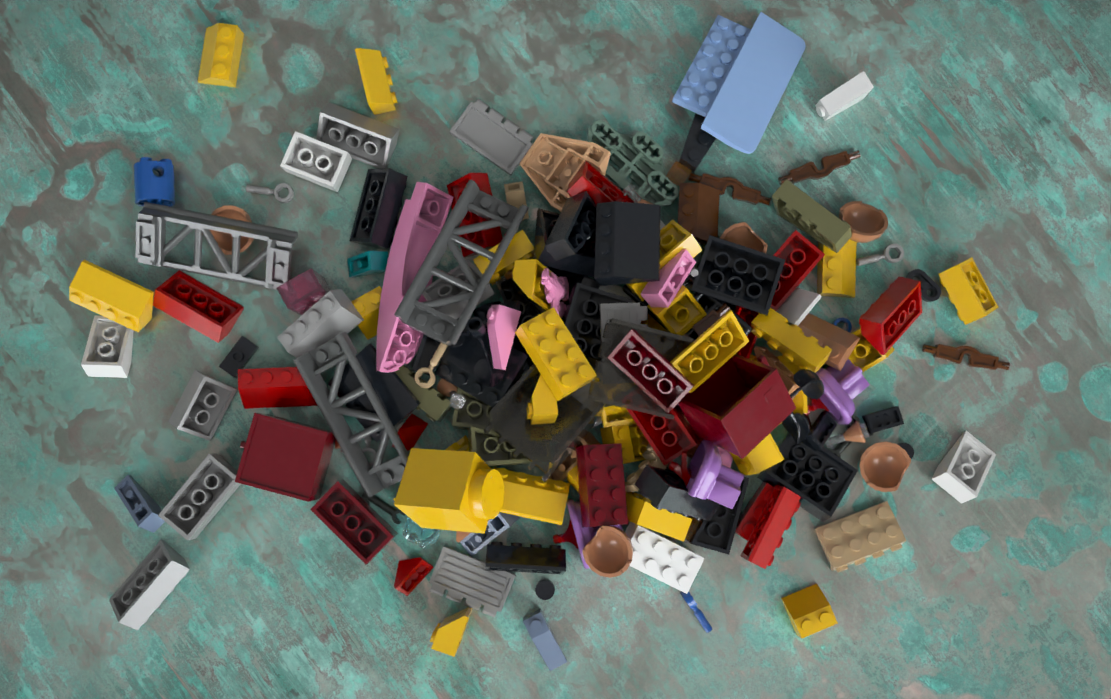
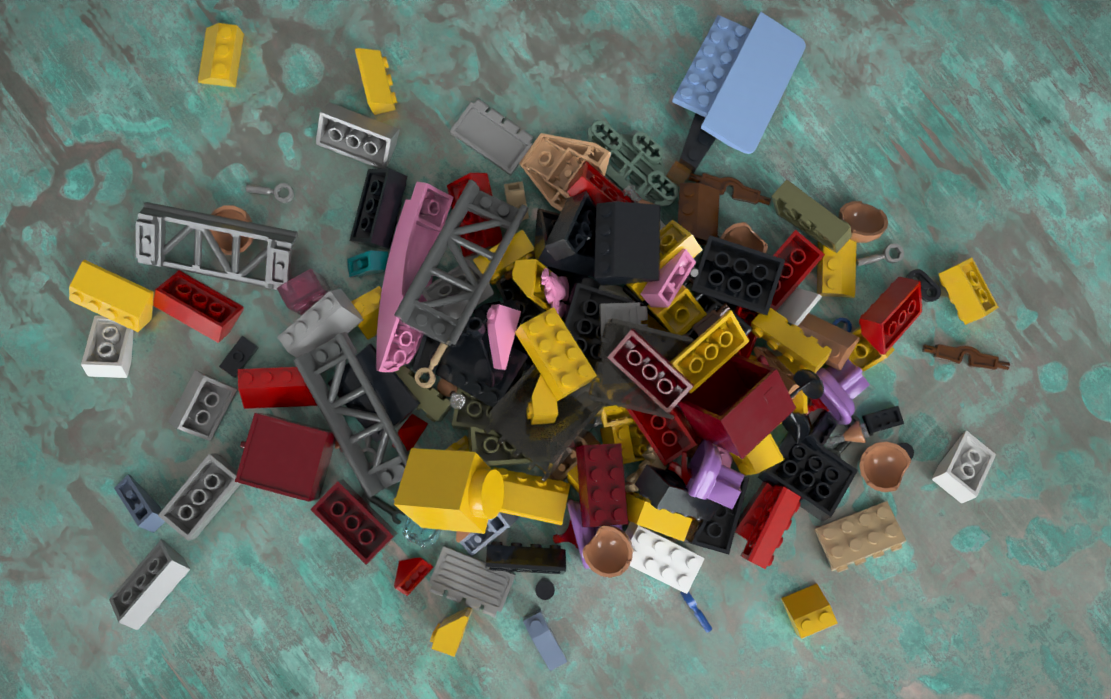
blue cylinder [134,157,175,207] -> none
white brick [280,131,352,192] -> none
reddish brown piece [778,150,861,185] -> none
white slope [815,71,874,121] -> none

